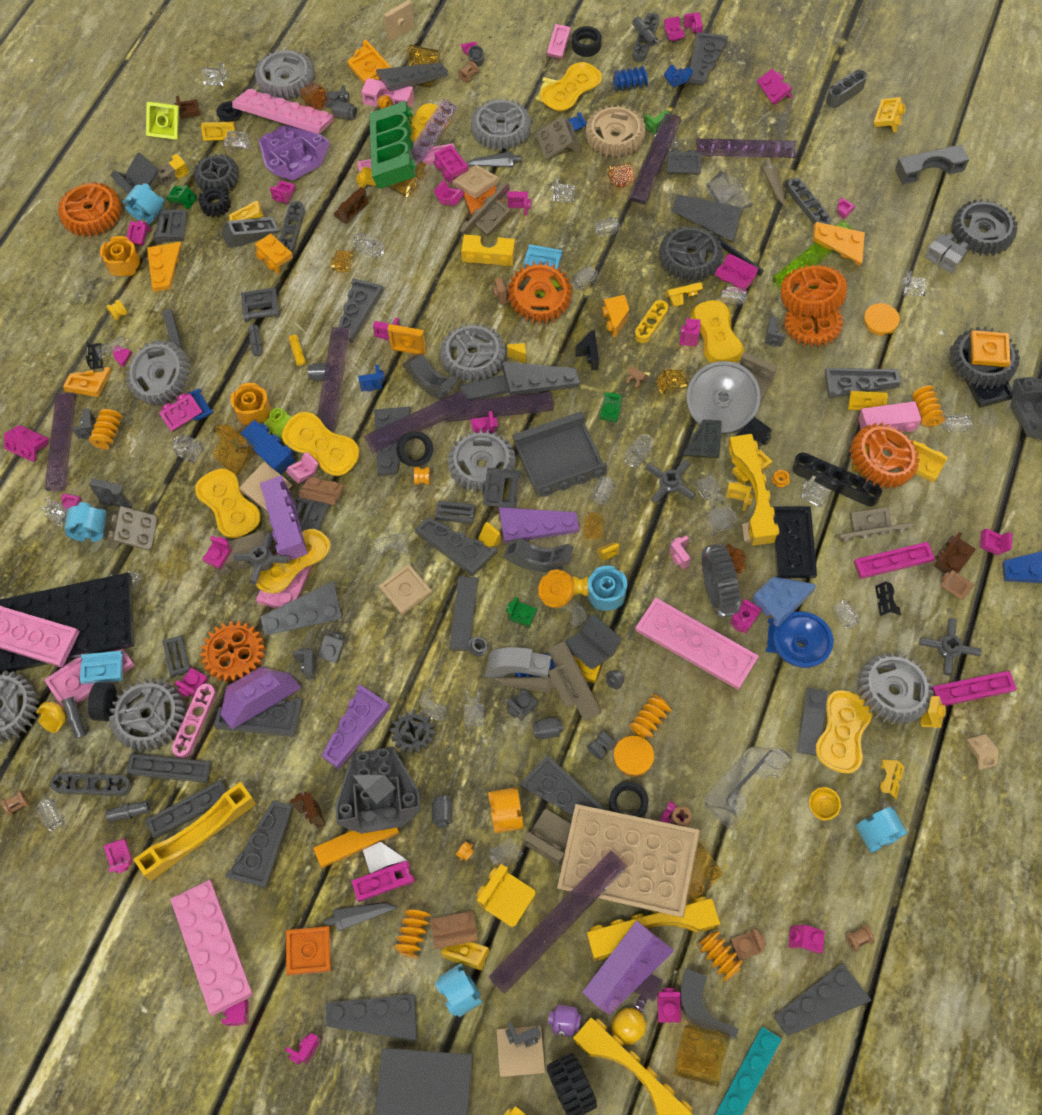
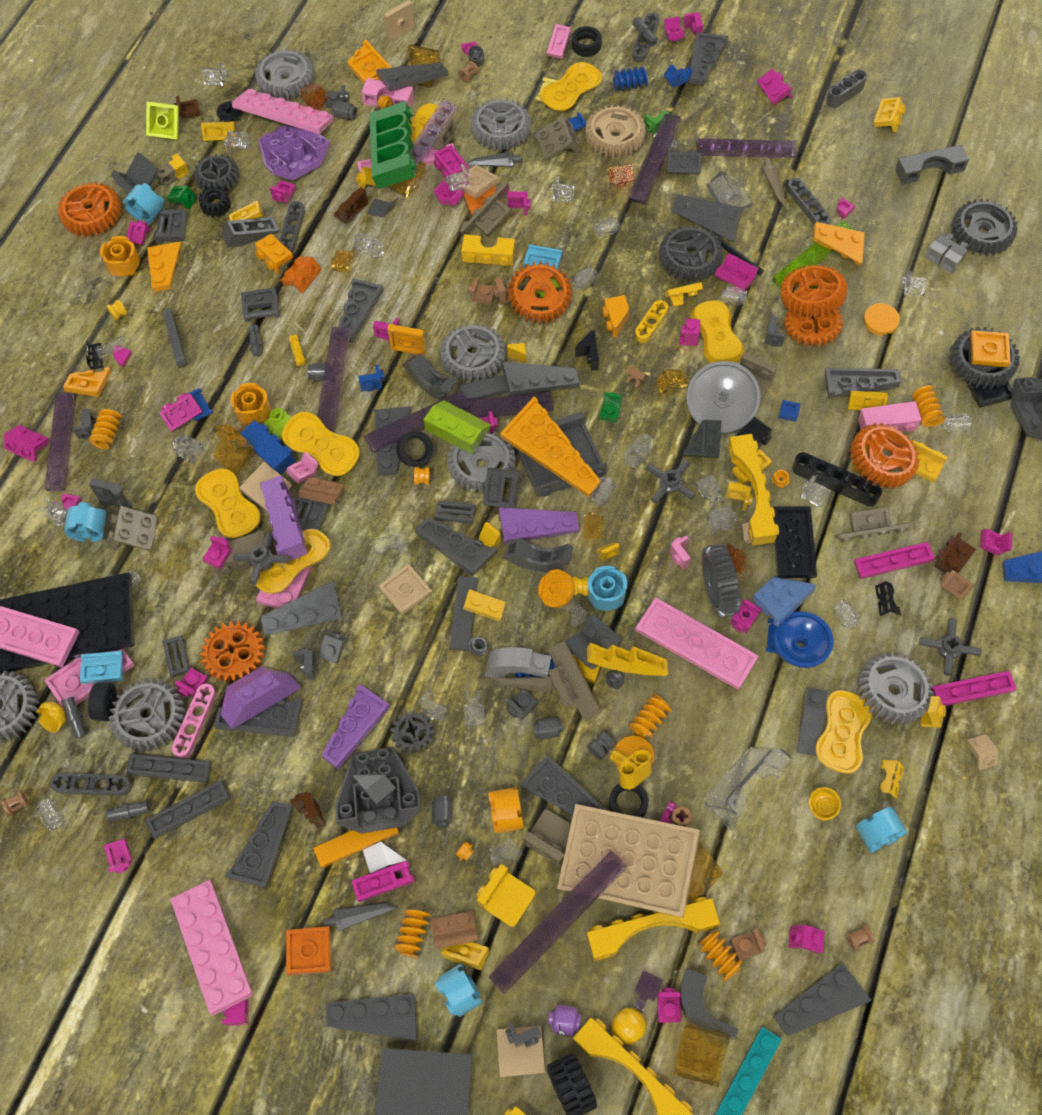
light grey gear [125,339,192,406] -> none
yellow arch [133,782,257,881] -> none
dark pink bracket [285,1033,322,1065] -> none
green bracket [506,596,537,628] -> none
medium lavender wedge [583,921,674,1015] -> none
none -> orange bracket [280,256,322,293]
none -> dark grey sticker [367,197,400,218]
none -> lime slope [424,400,491,455]
none -> dark tan slope [432,118,455,150]
none -> clear bracket [445,164,471,191]
none -> yellow plate [463,589,506,622]
none -> medium nougat bracket [469,278,494,305]
none -> light orange wing [500,396,601,497]
none -> yellow slope [587,643,669,676]
none -> yellow beam [609,750,652,789]
none -> blue tile [778,400,801,422]

